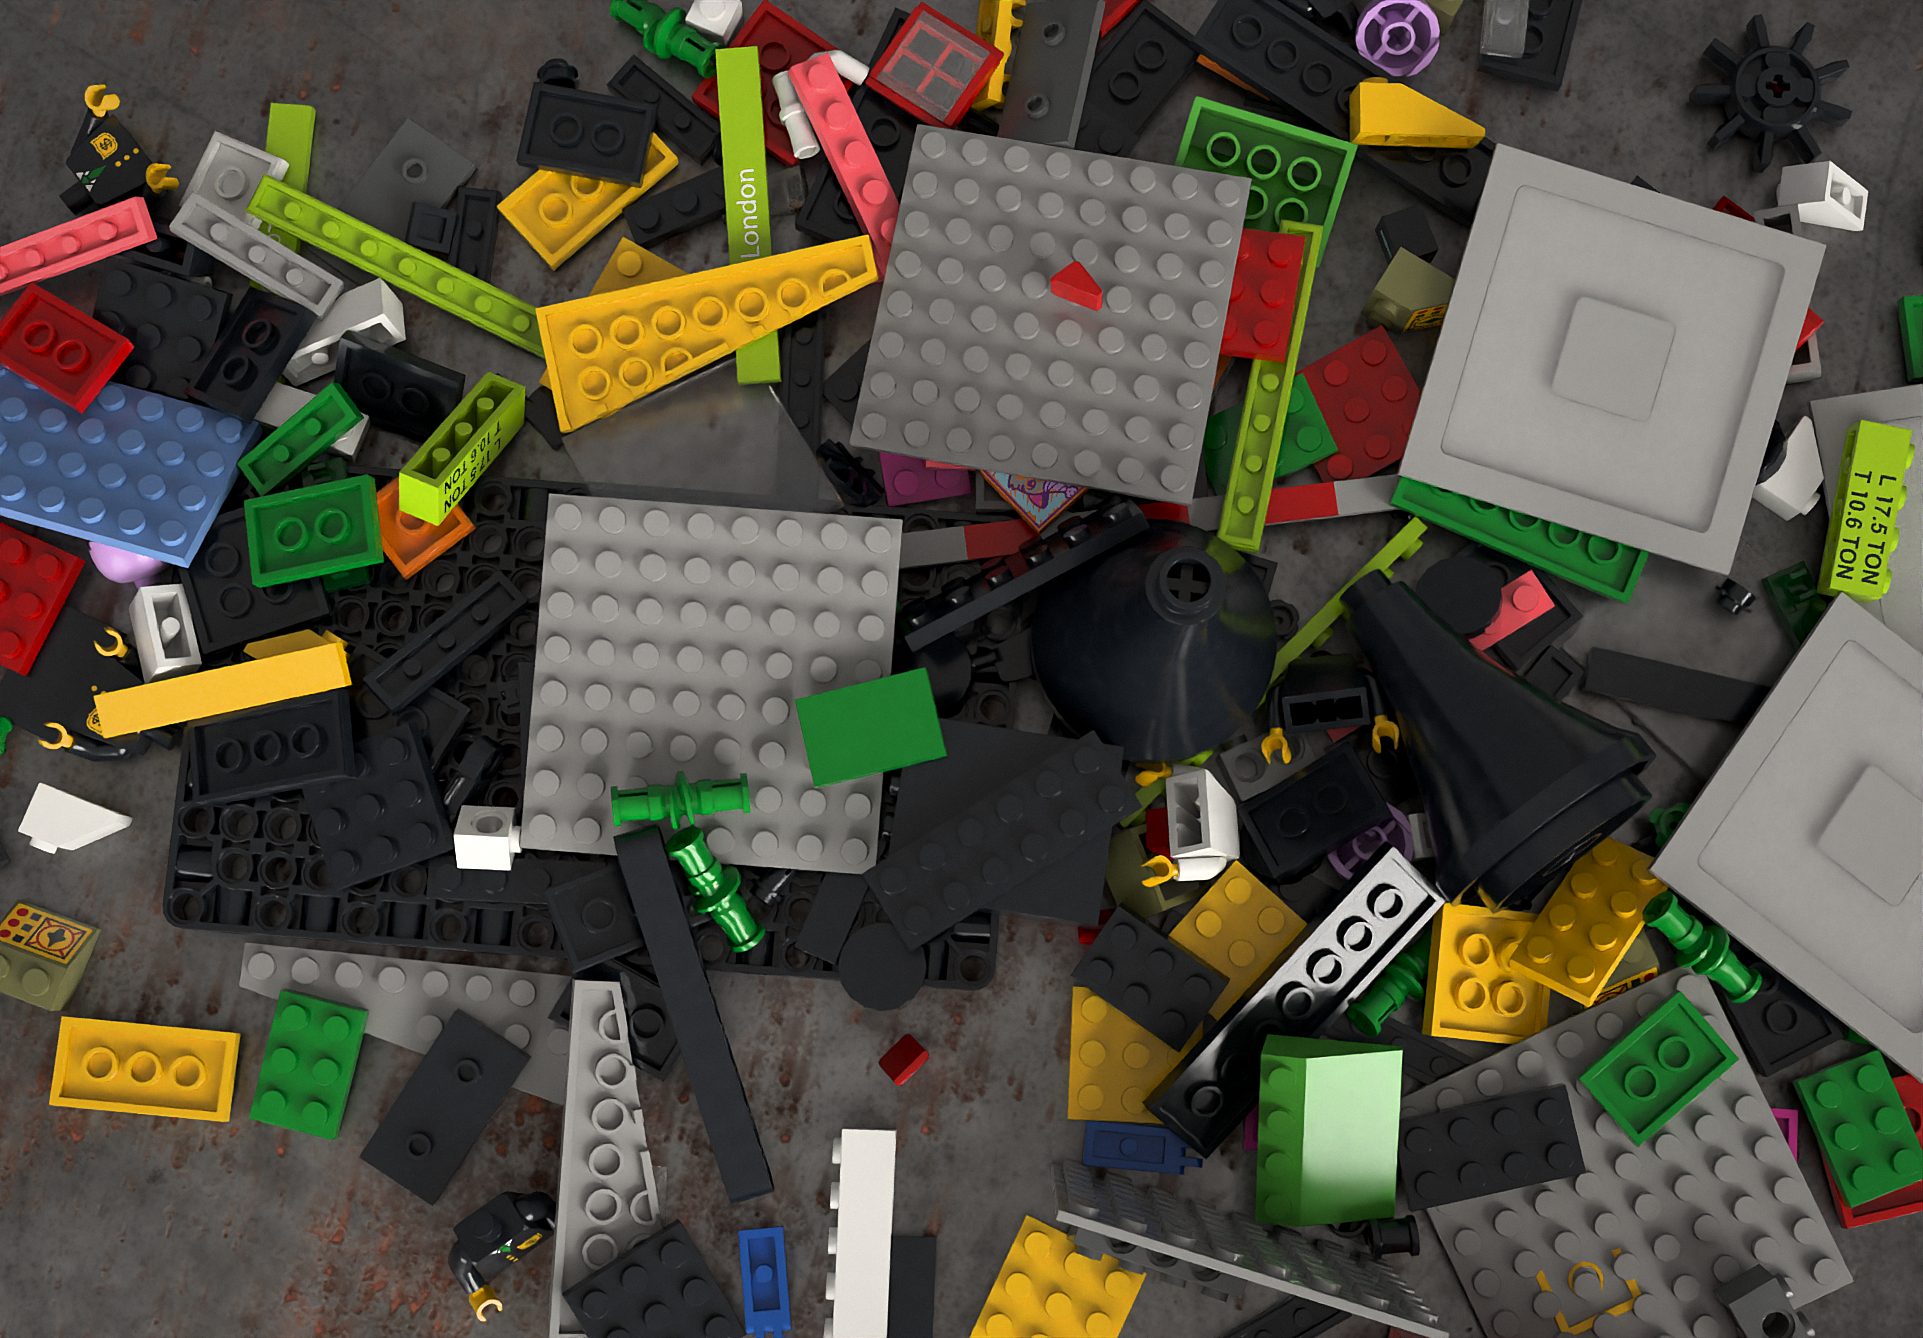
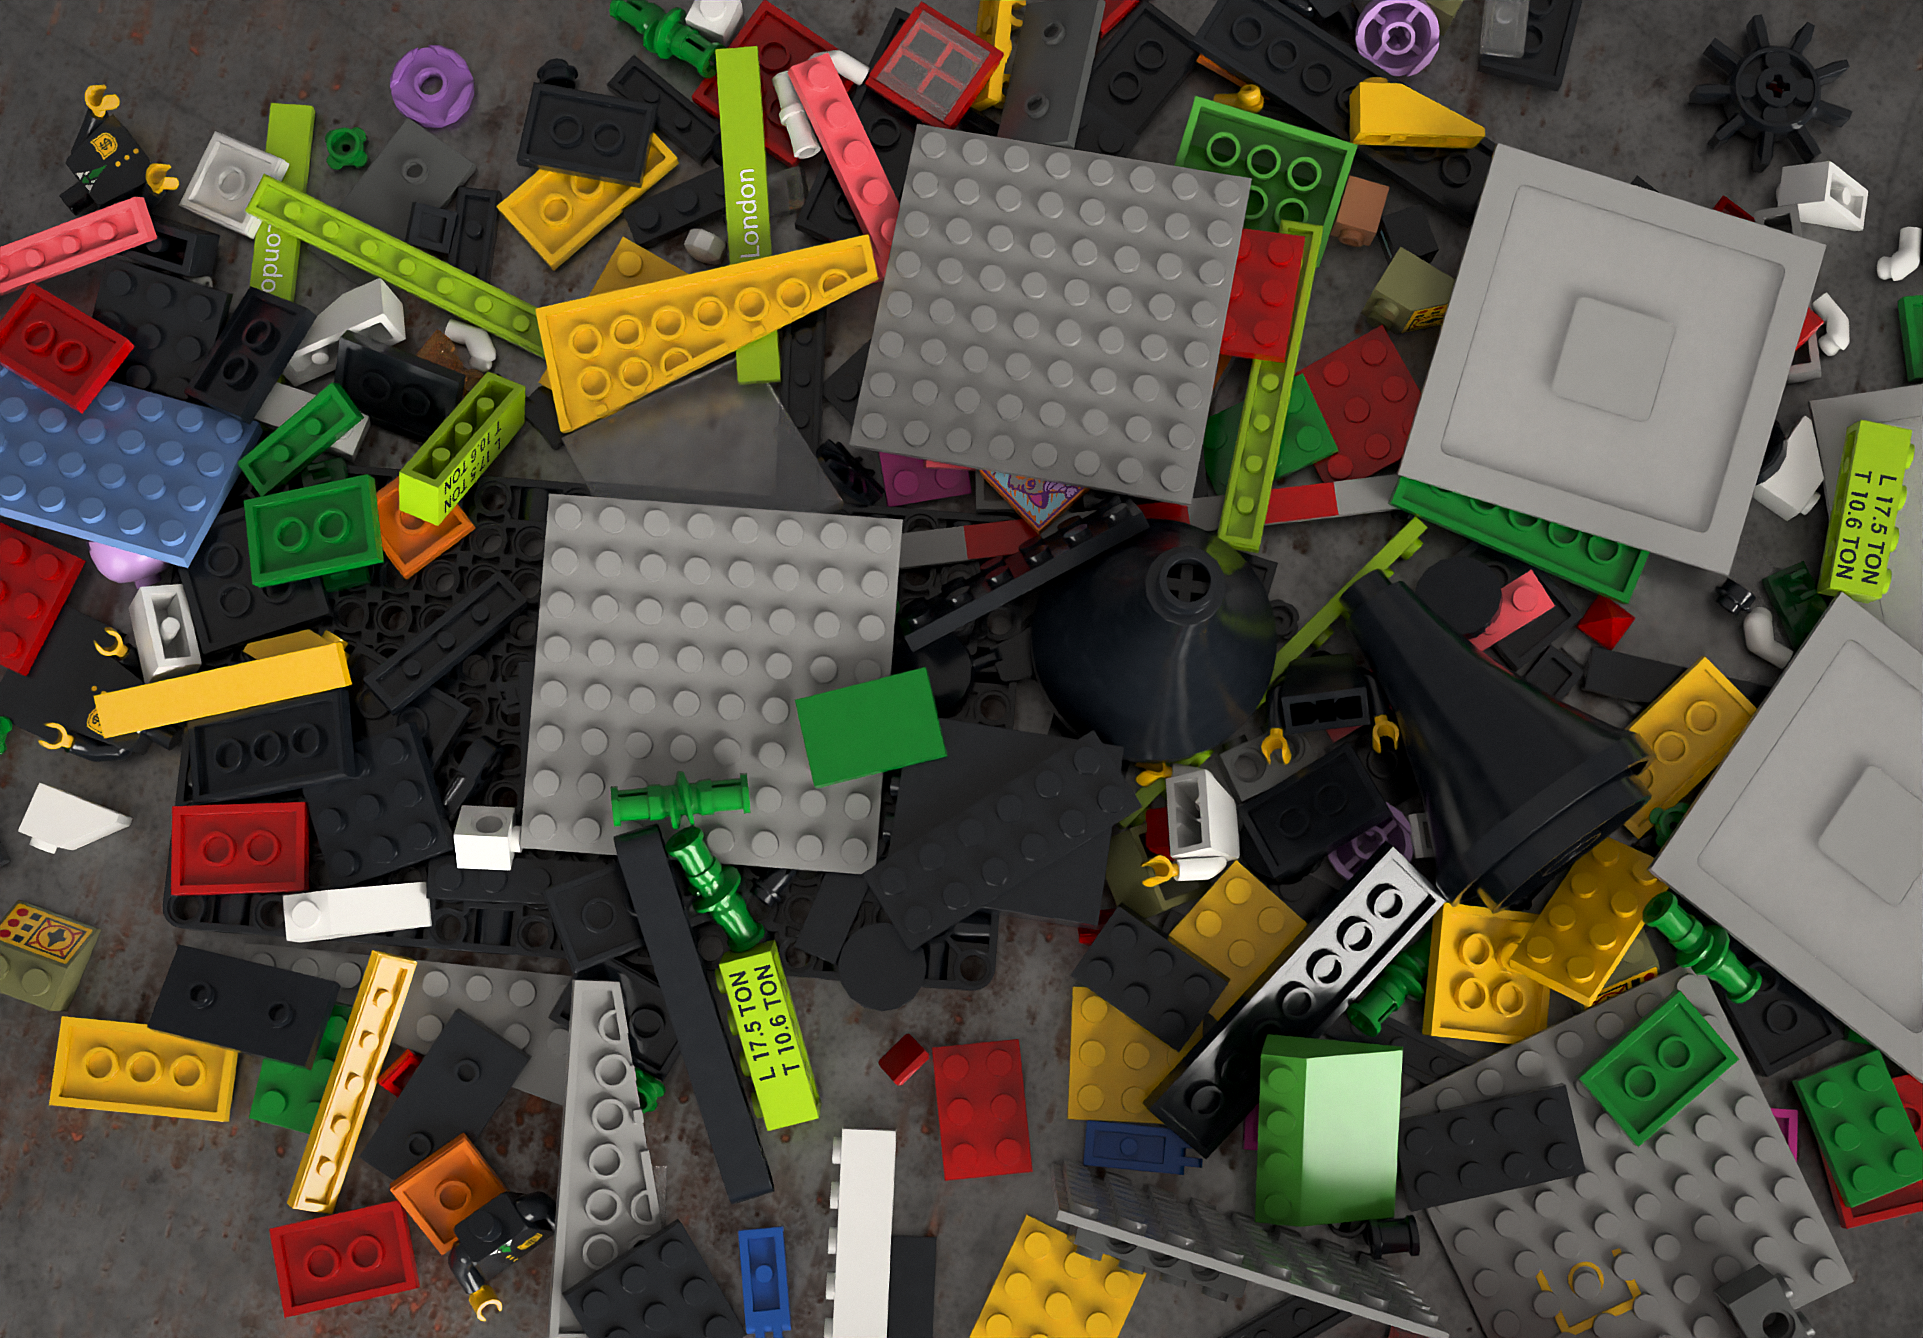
light grey fence [169,191,345,321] -> none
red slope [1050,260,1102,311] -> none
none -> black plate [147,944,341,1070]
none -> red plate [171,802,309,896]
none -> red plate [269,1200,420,1318]
none -> white slope [283,882,432,943]
none -> yellow tile [287,950,417,1214]
none -> green plate [325,127,368,170]
none -> red slope [376,1049,423,1098]
none -> medium lavender tile [390,45,474,128]
none -> orange tile [390,1132,510,1255]
none -> clear orange piece [415,329,484,398]
none -> white arm [445,319,496,372]
none -> green plate [635,1068,666,1113]
none -> white tile [684,228,727,265]
none -> lime brick [715,940,822,1131]
none -> red plate [932,1039,1033,1181]
none -> yellow arm [1213,84,1264,114]
none -> nougat brick [1330,175,1390,247]
none -> red slope [1575,595,1636,651]
none -> yellow plate [1623,656,1757,840]
none -> white arm [1743,607,1793,669]
none -> white arm [1812,292,1850,356]
none -> white arm [1877,227,1922,281]

